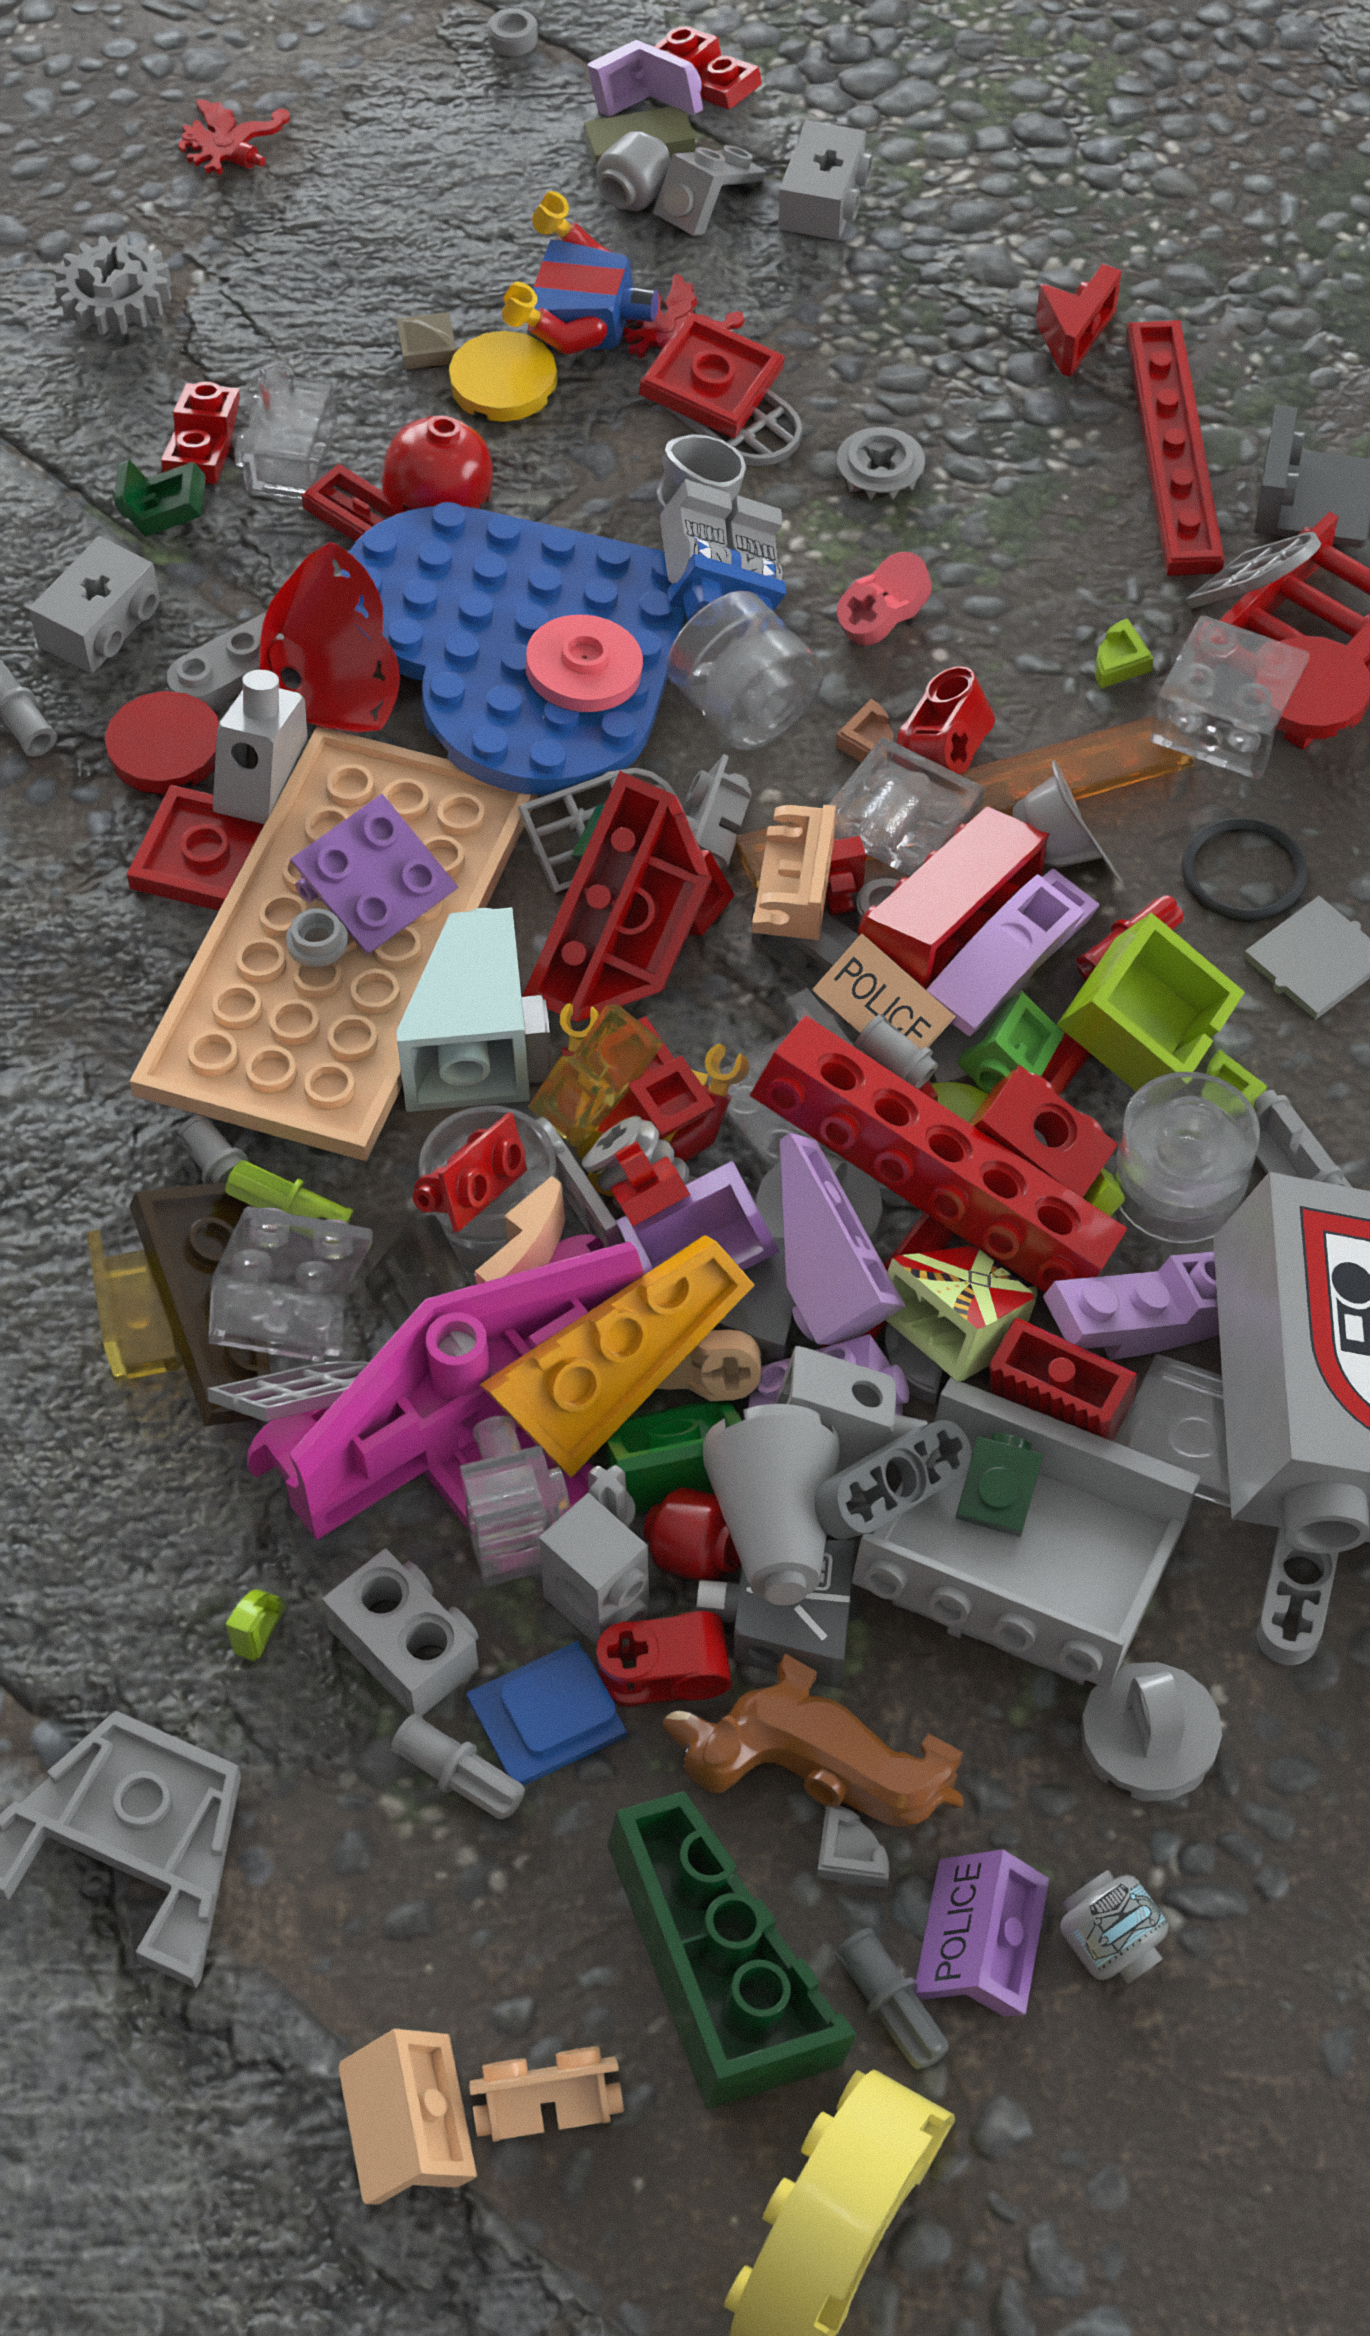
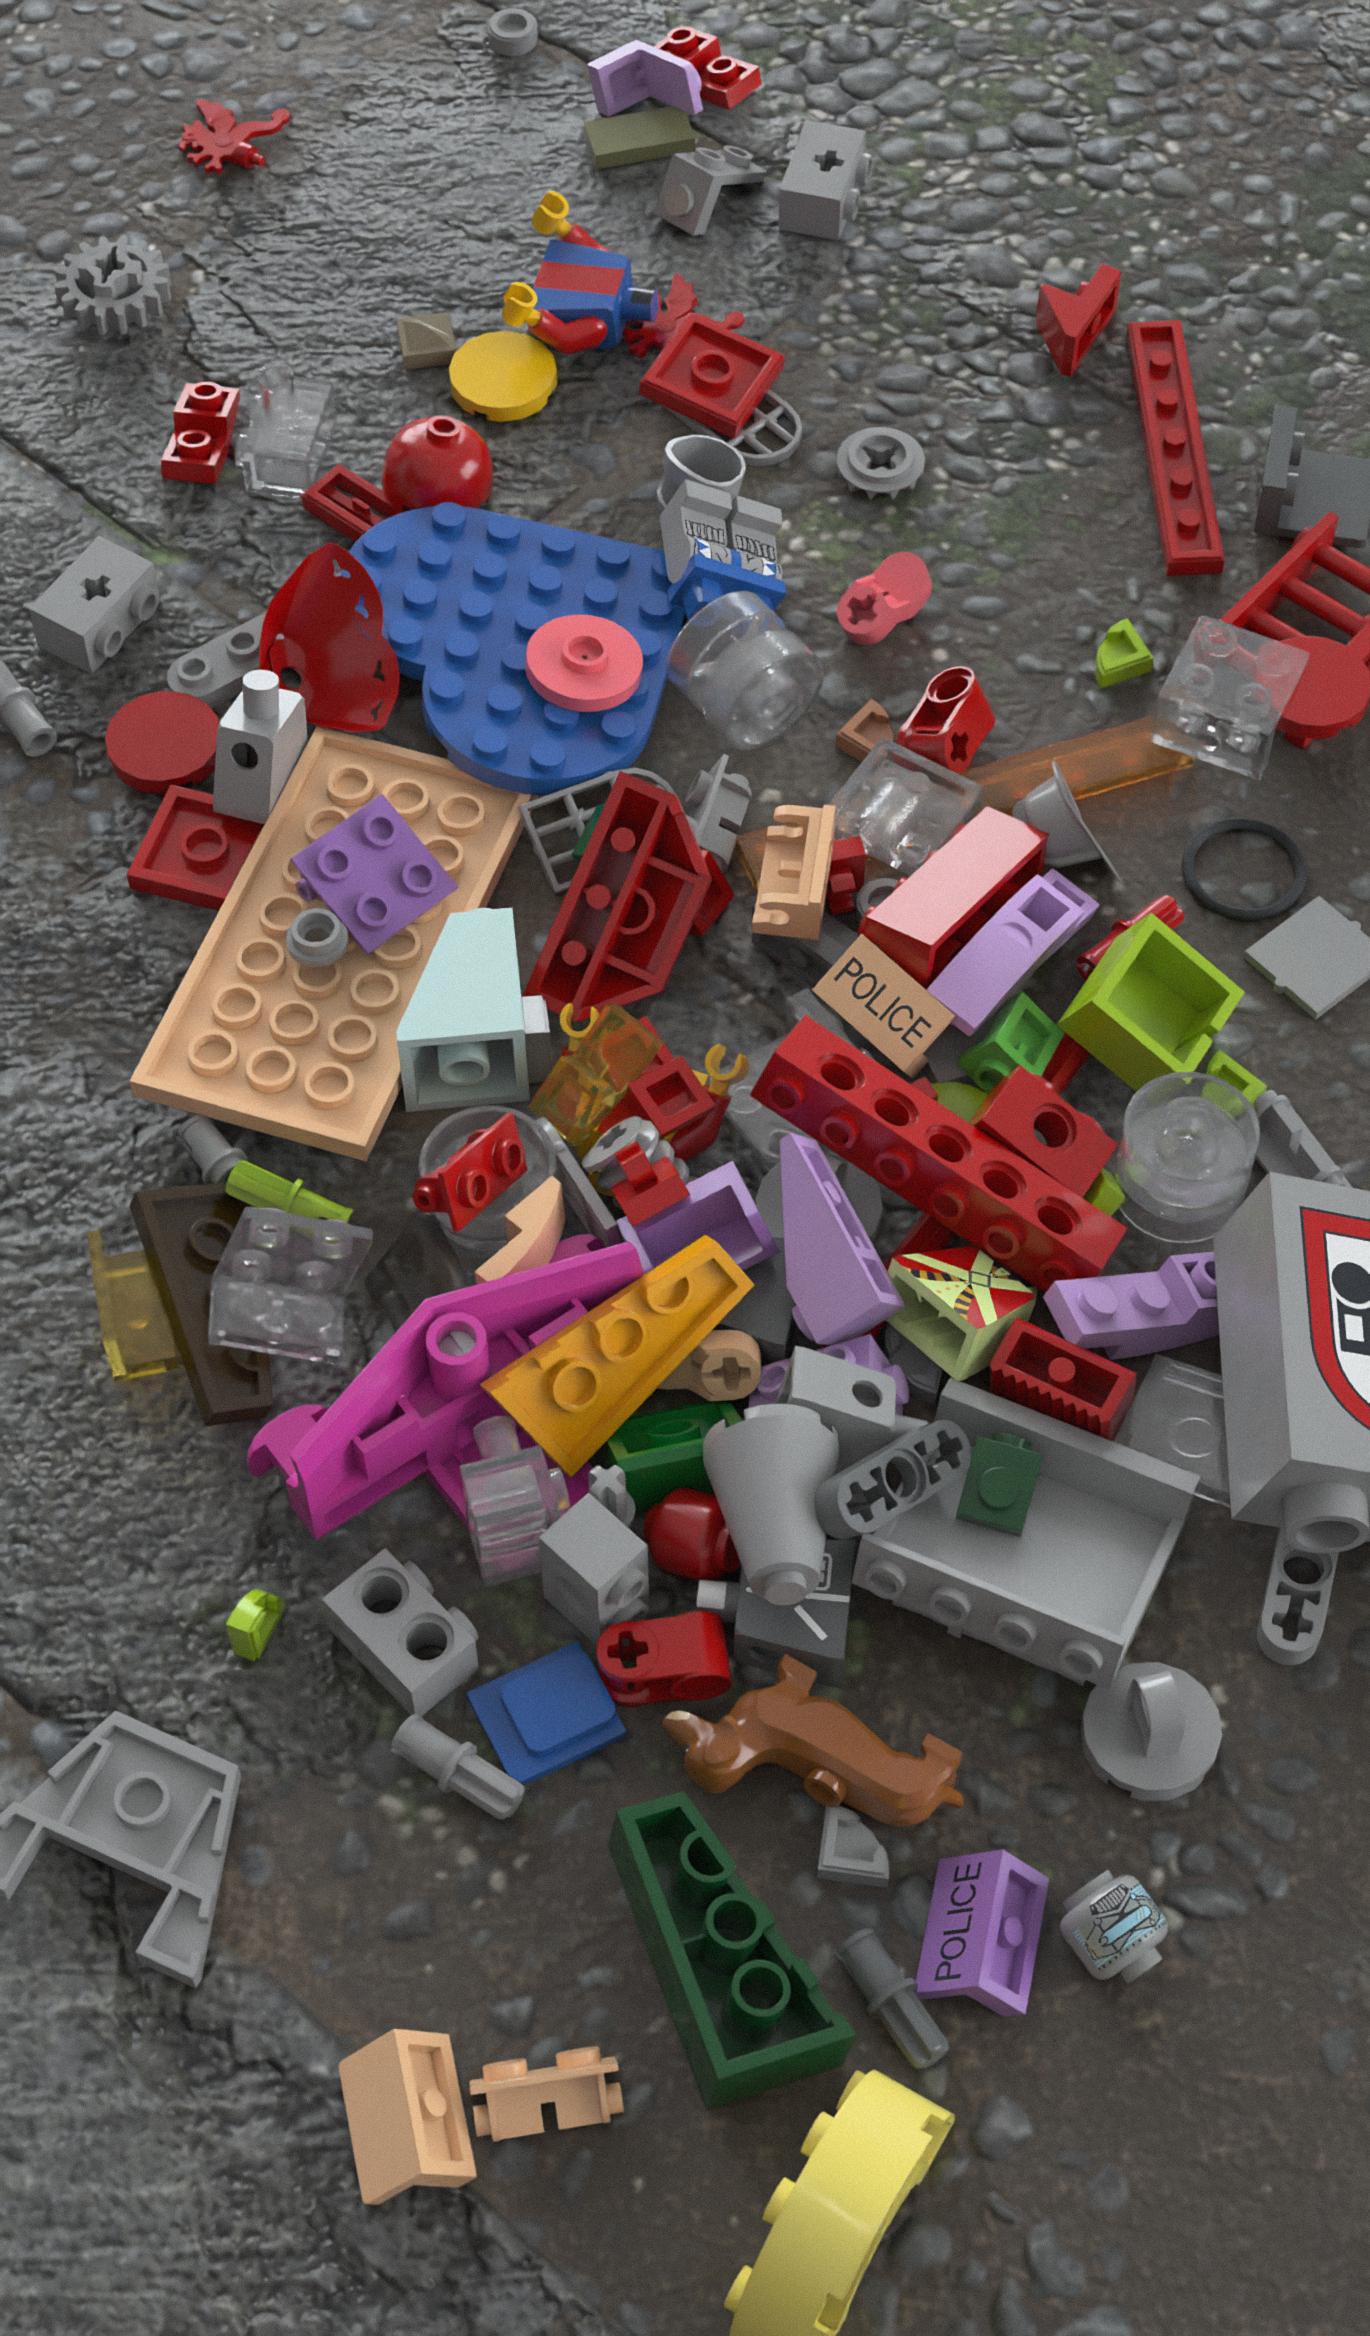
dark green bracket [113,460,206,537] -> none
light grey window [207,1361,369,1422] -> none
light grey head [597,131,671,211] -> none
light grey pin [855,1014,938,1090] -> none
light grey window [1185,532,1321,609] -> none

